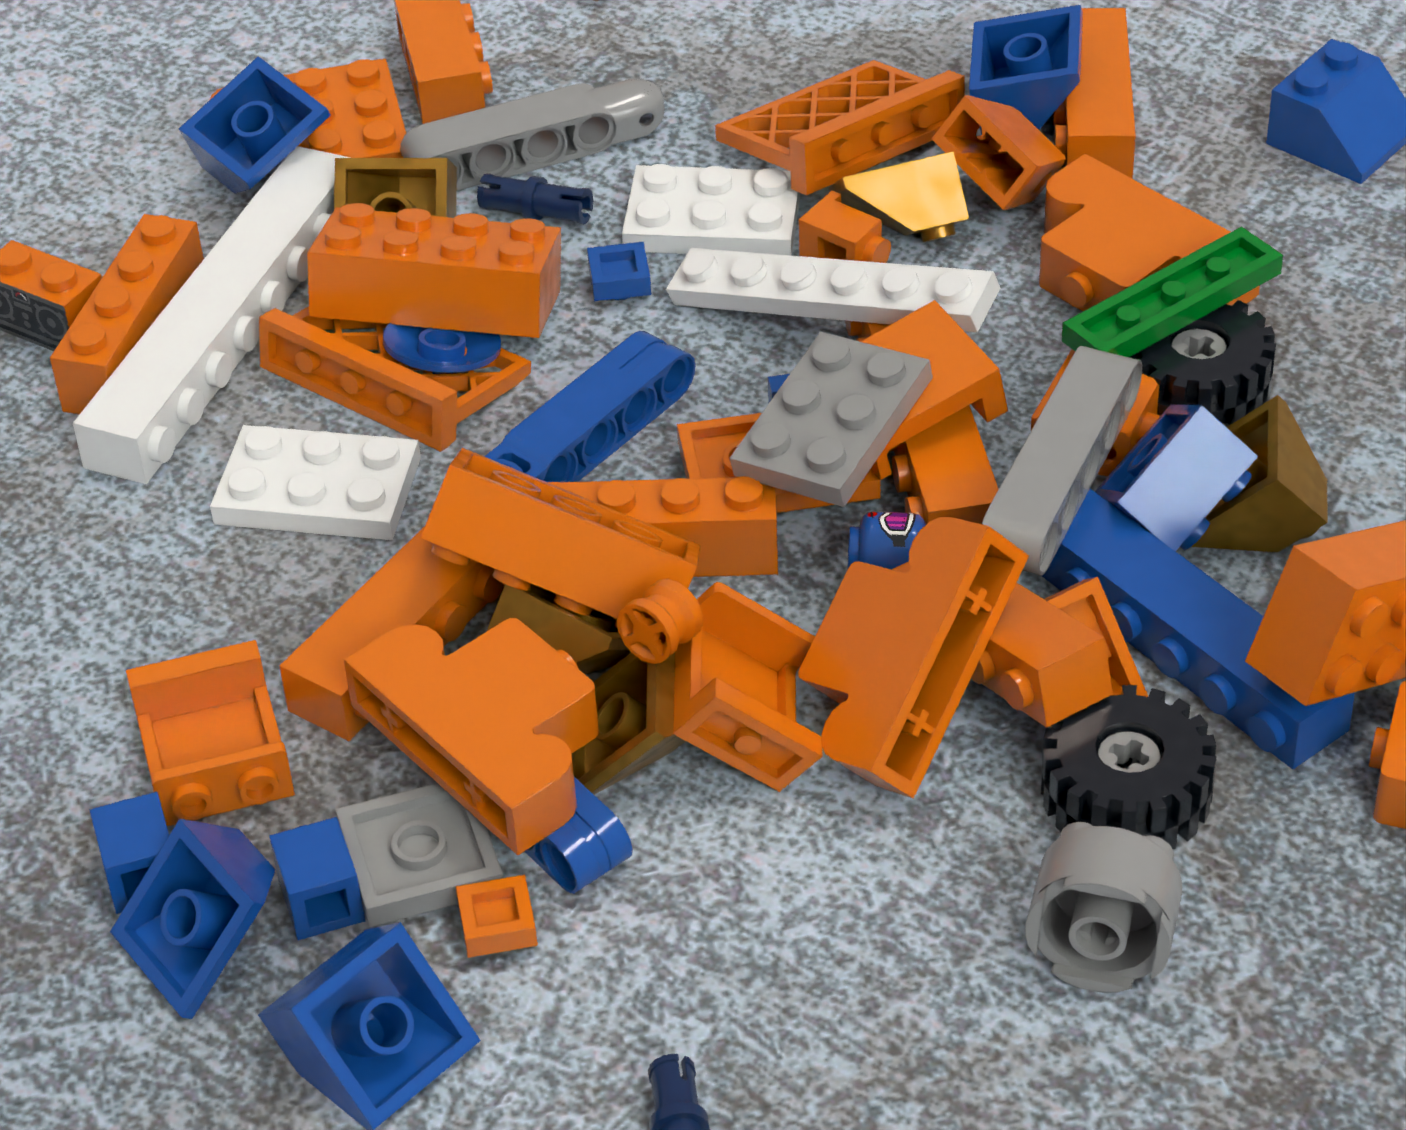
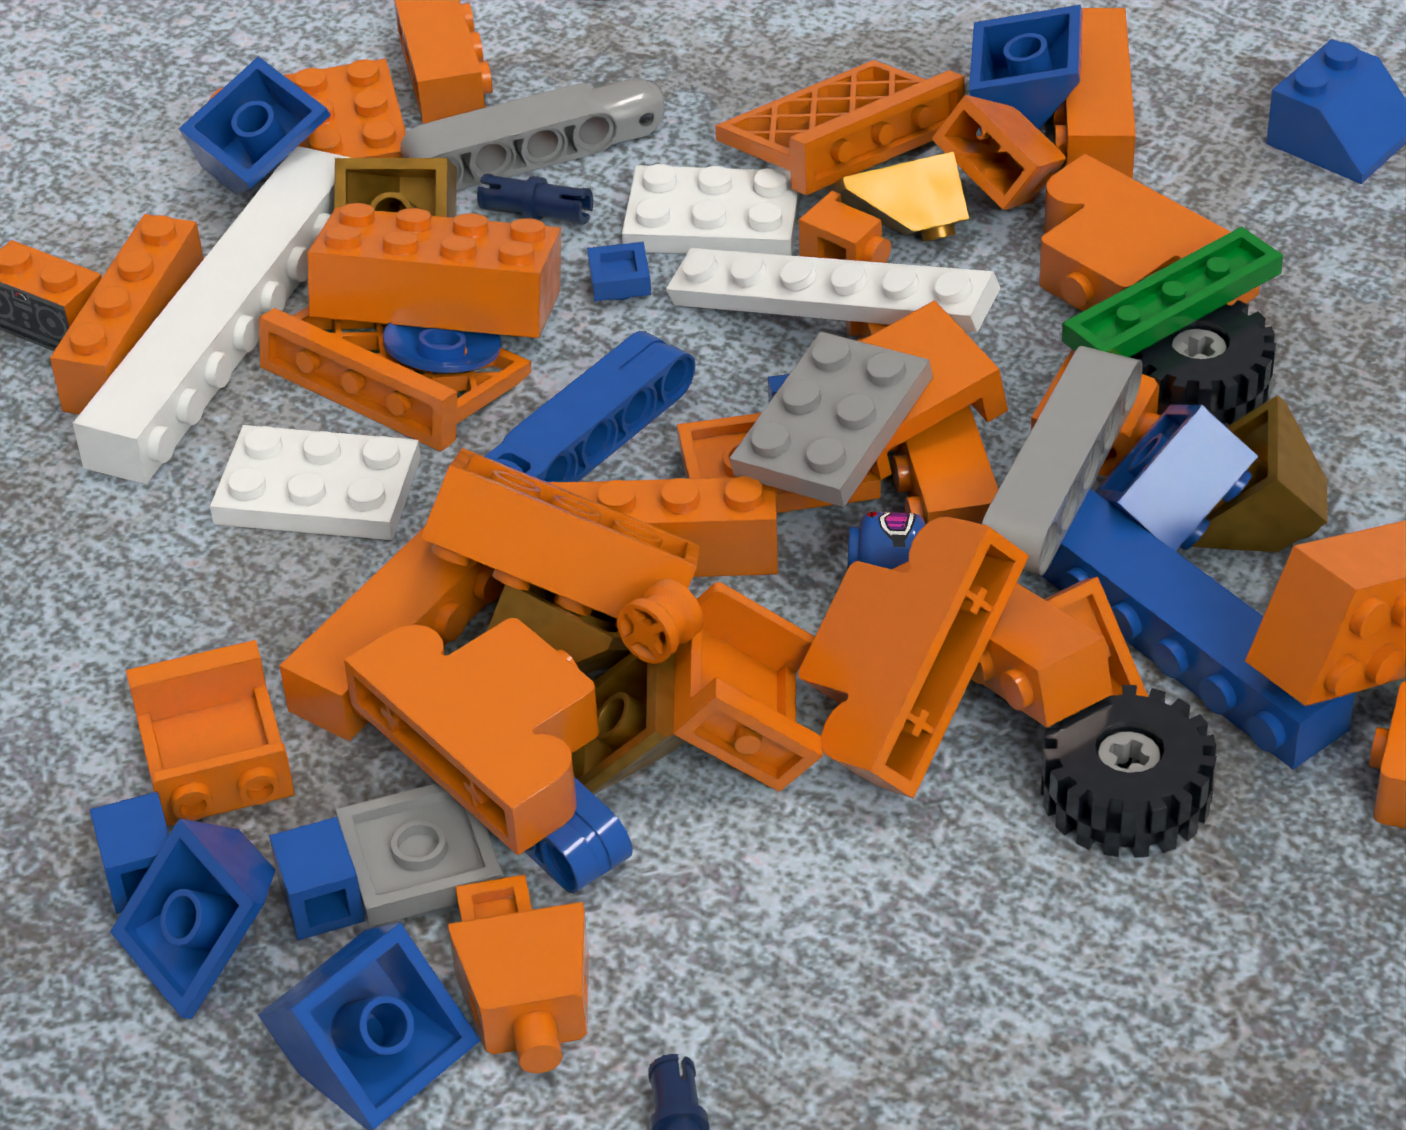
light grey brick [1025,822,1182,993] -> none
none -> orange torso [448,902,589,1073]

